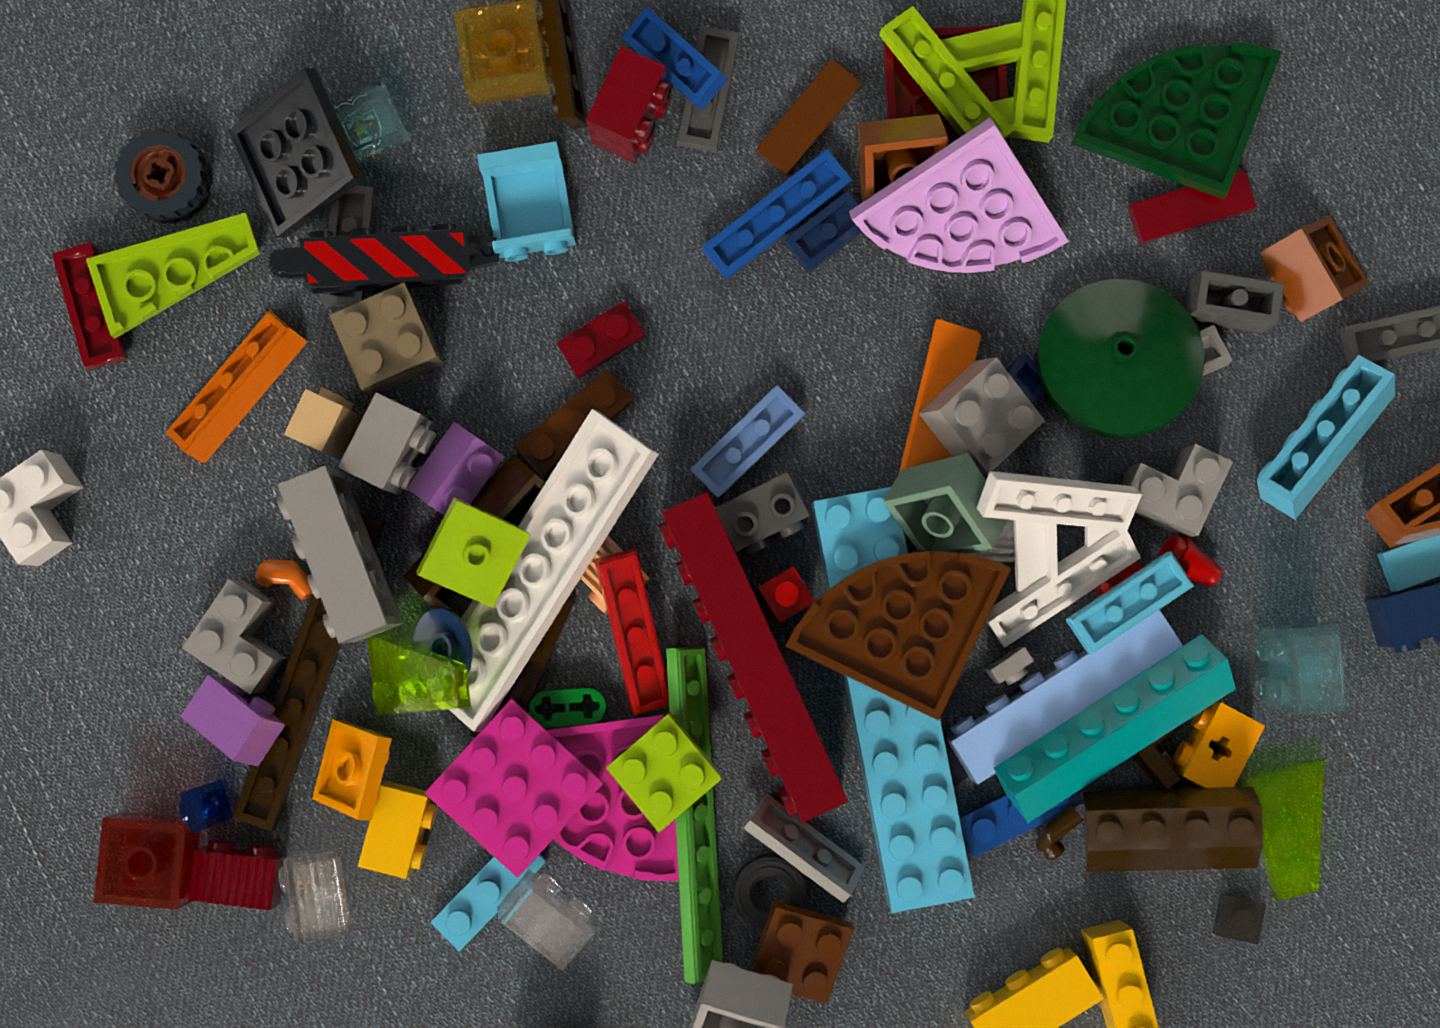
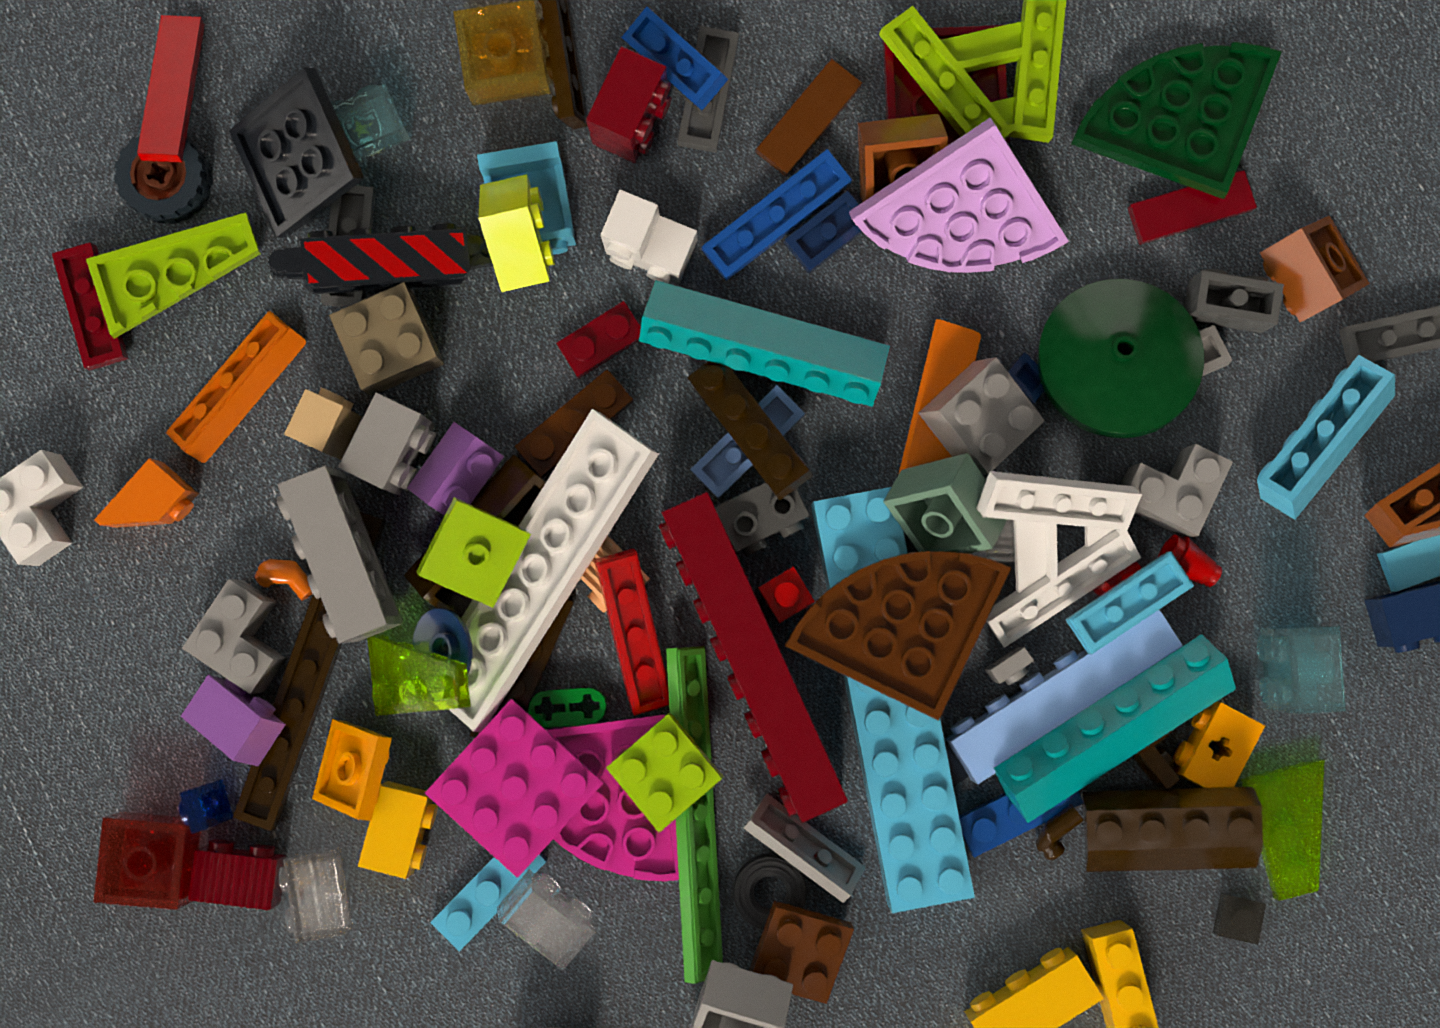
none -> orange slope [94,458,199,528]
none -> red tile [137,15,205,162]
none -> neon yellow brick [479,174,555,292]
none -> white brick [601,190,698,284]
none -> teal brick [639,280,890,407]
none -> dark brown plate [687,361,813,501]

